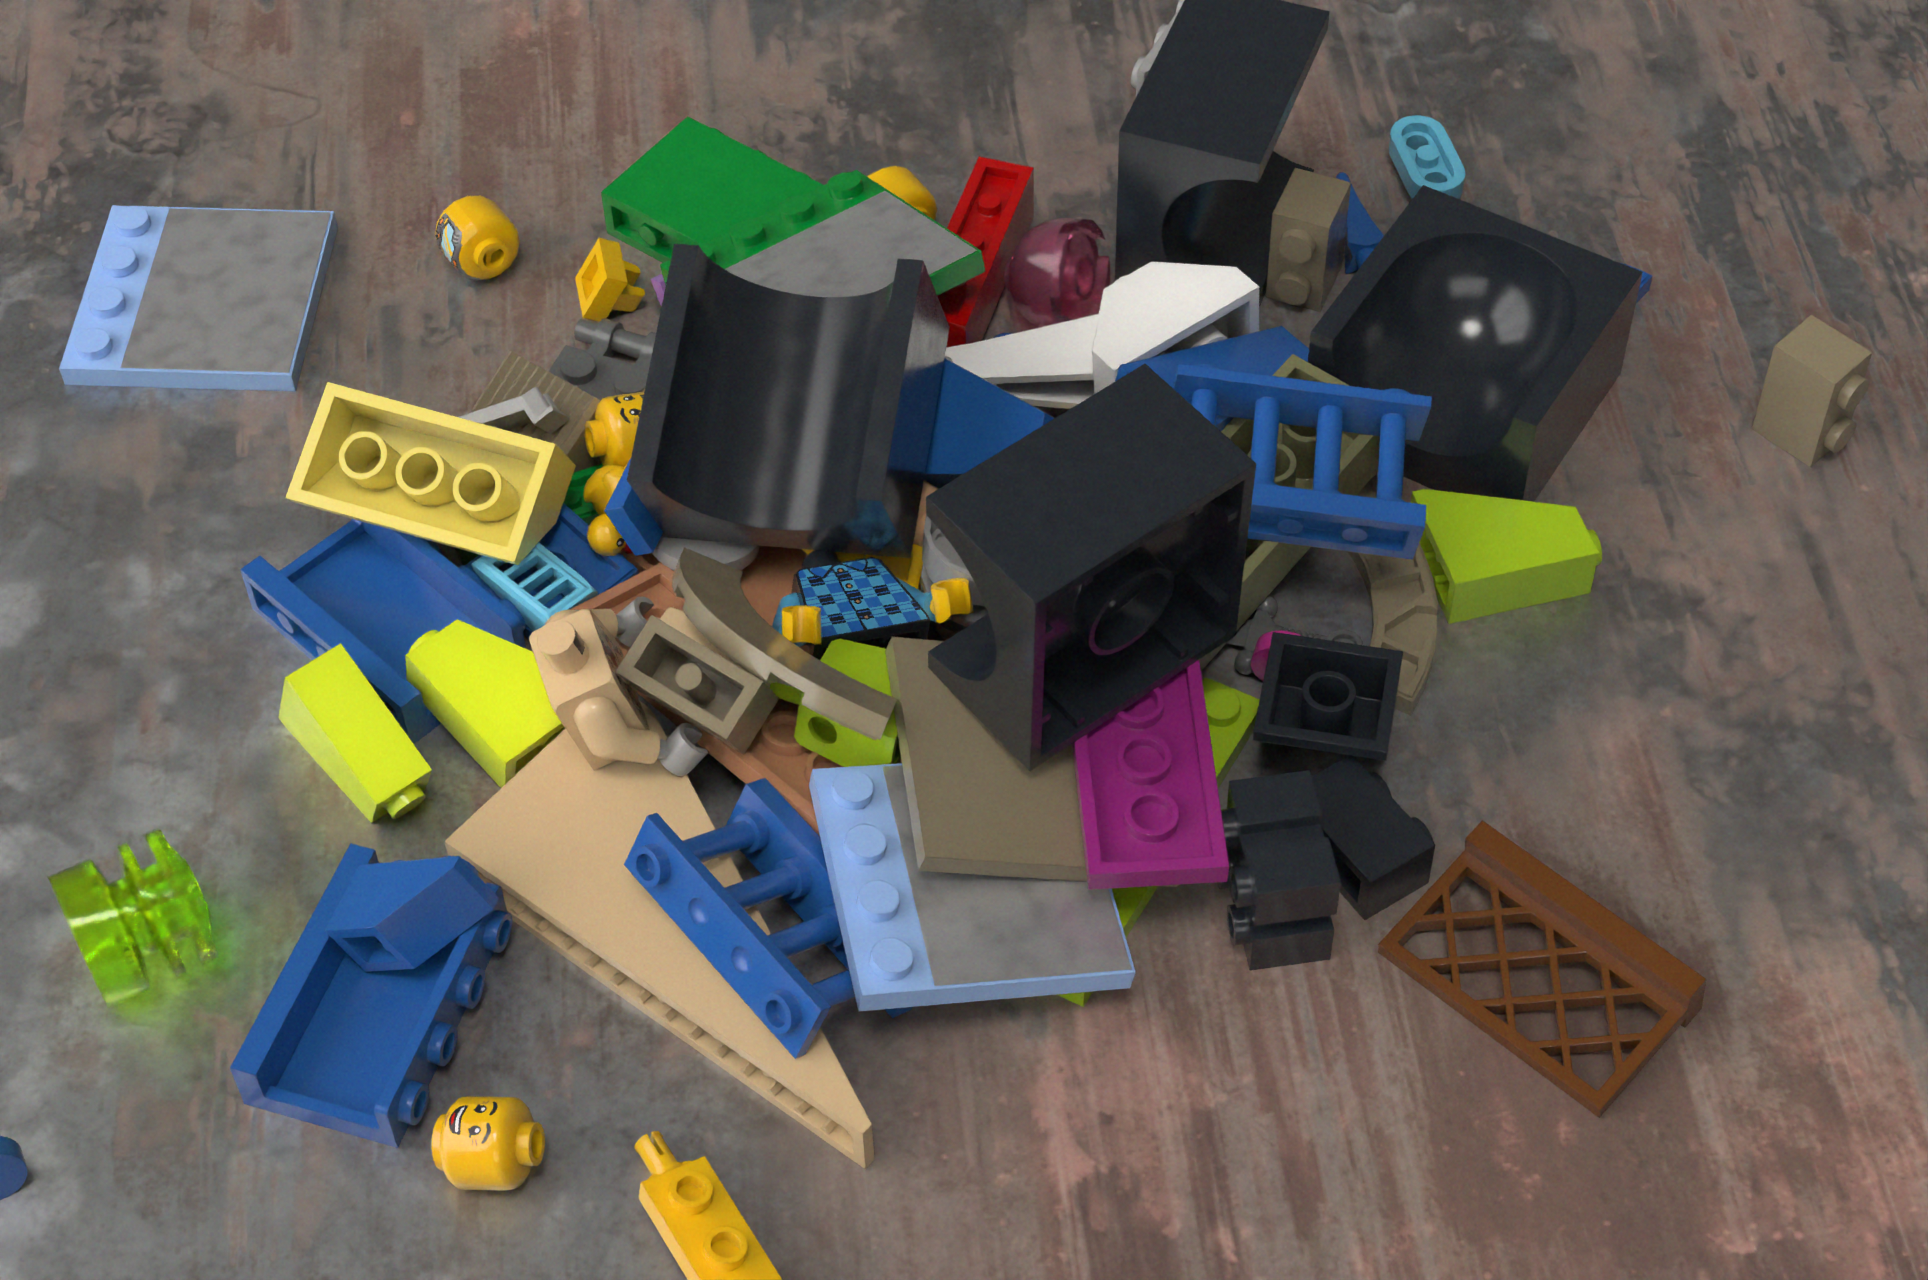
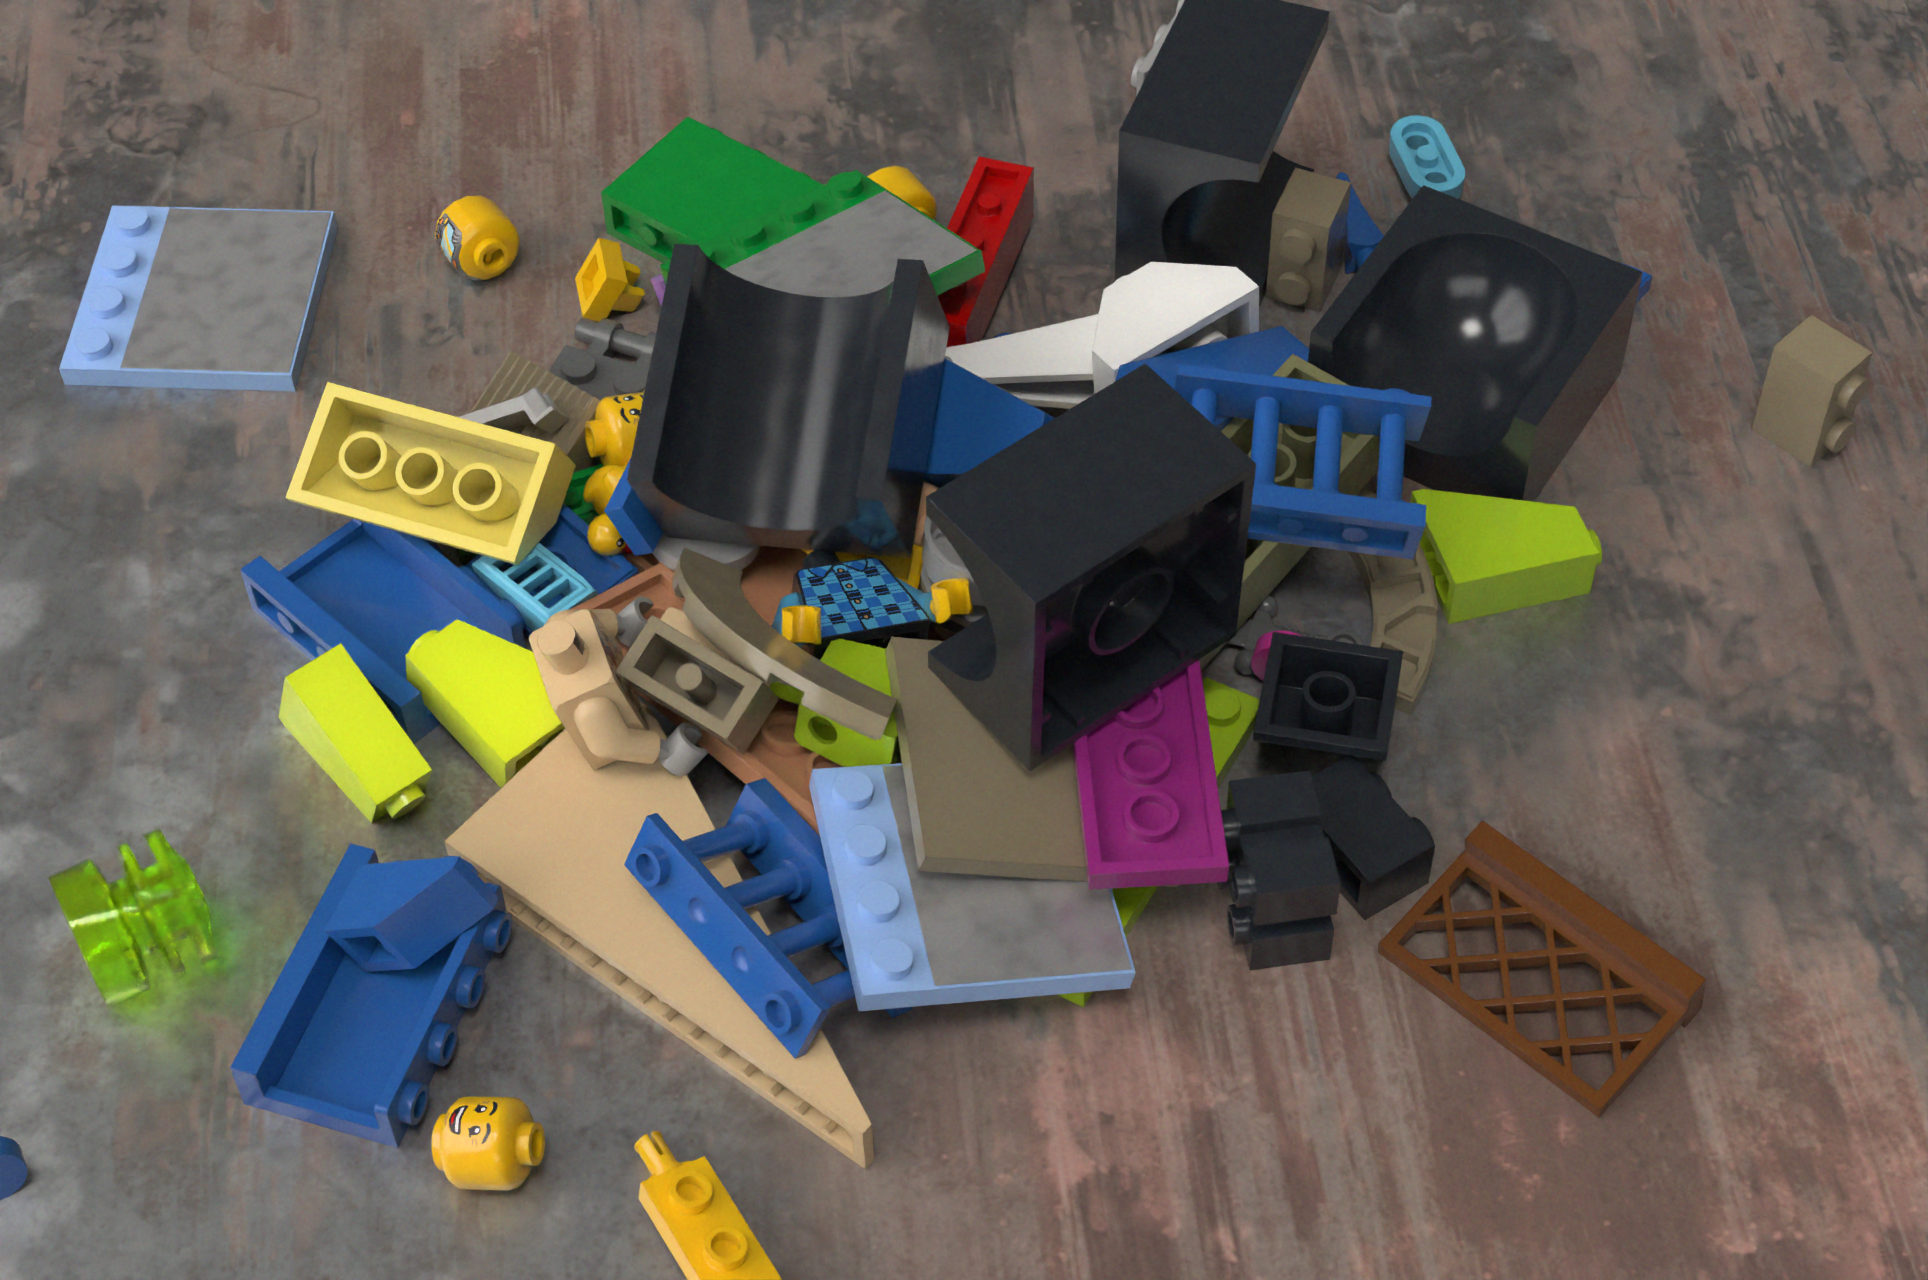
clear pink cylinder [1004,218,1111,328] -> none

